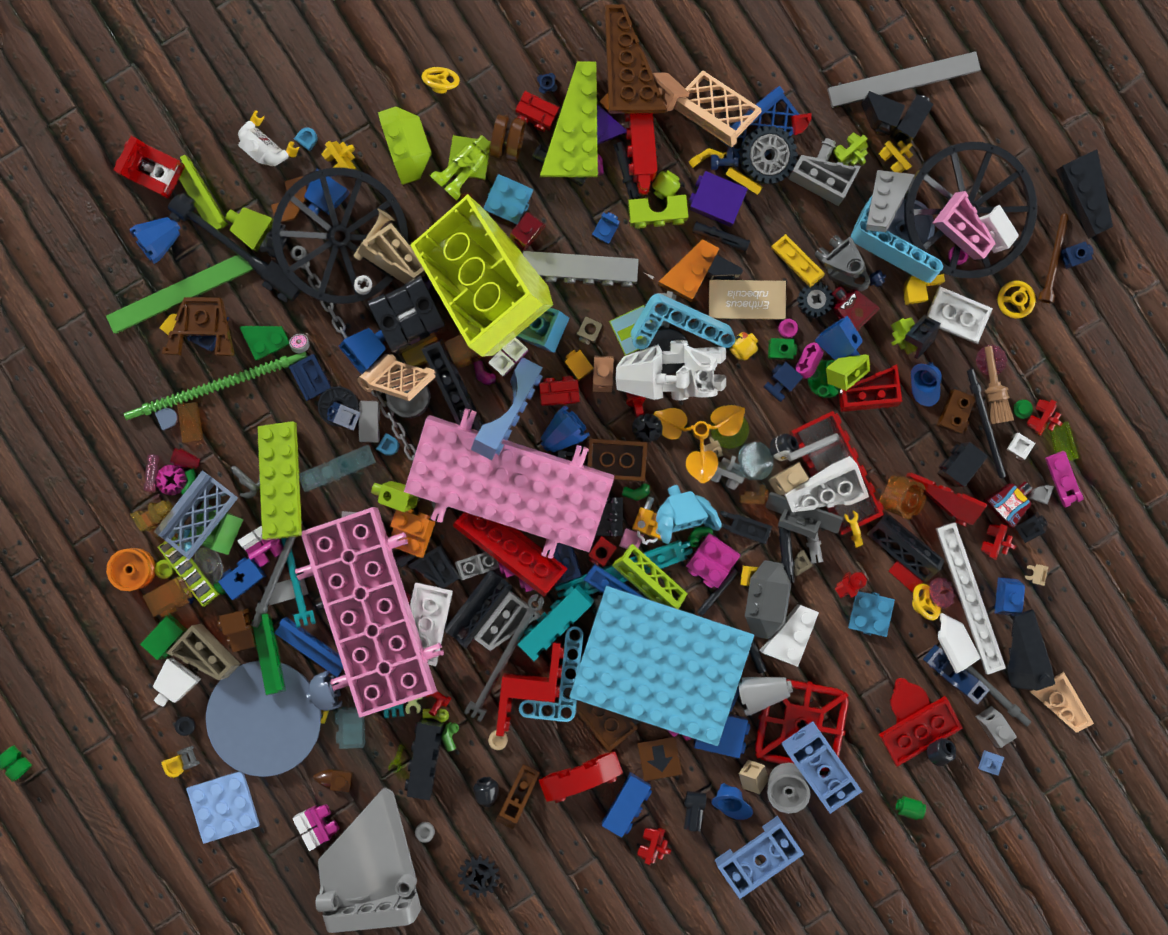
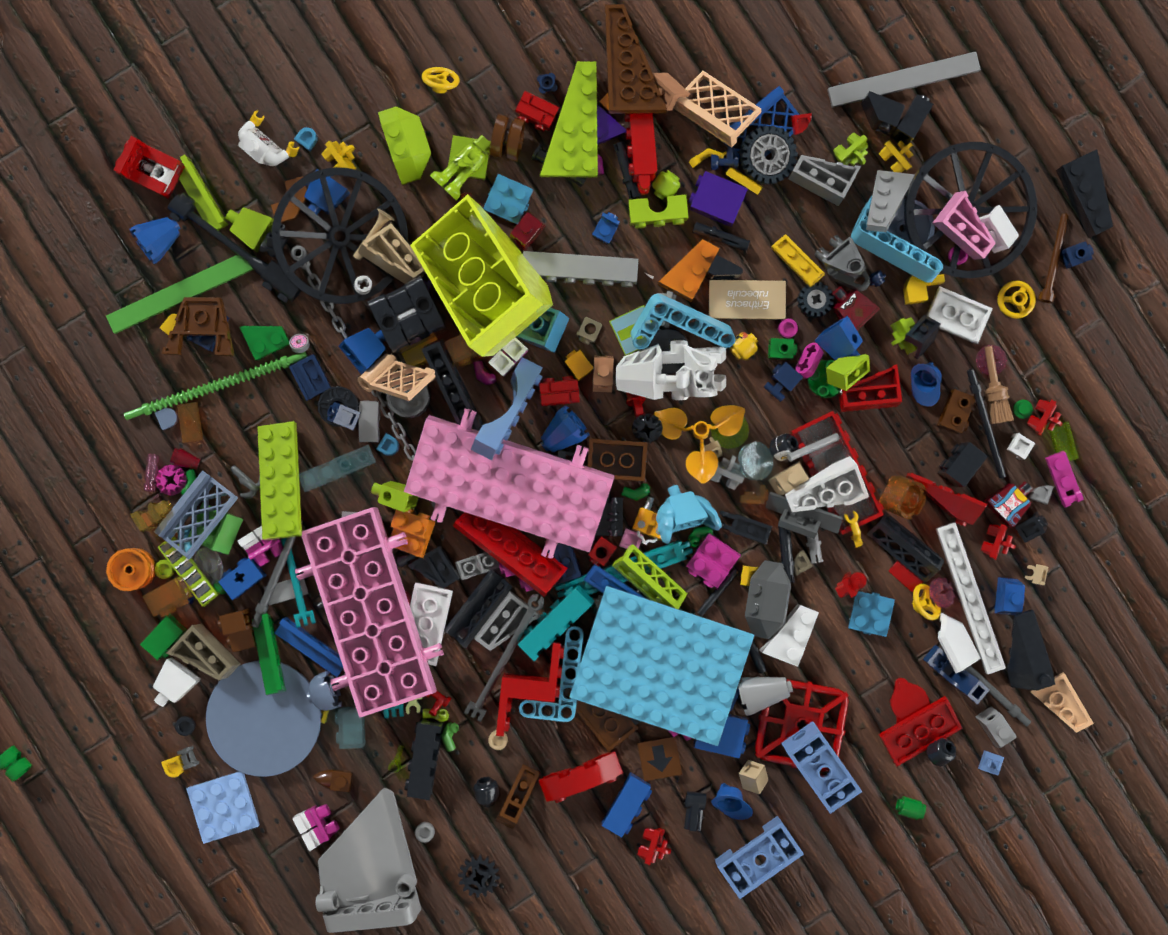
light grey wheel [767,763,811,814] -> none
light grey pin [817,138,836,162] -> none

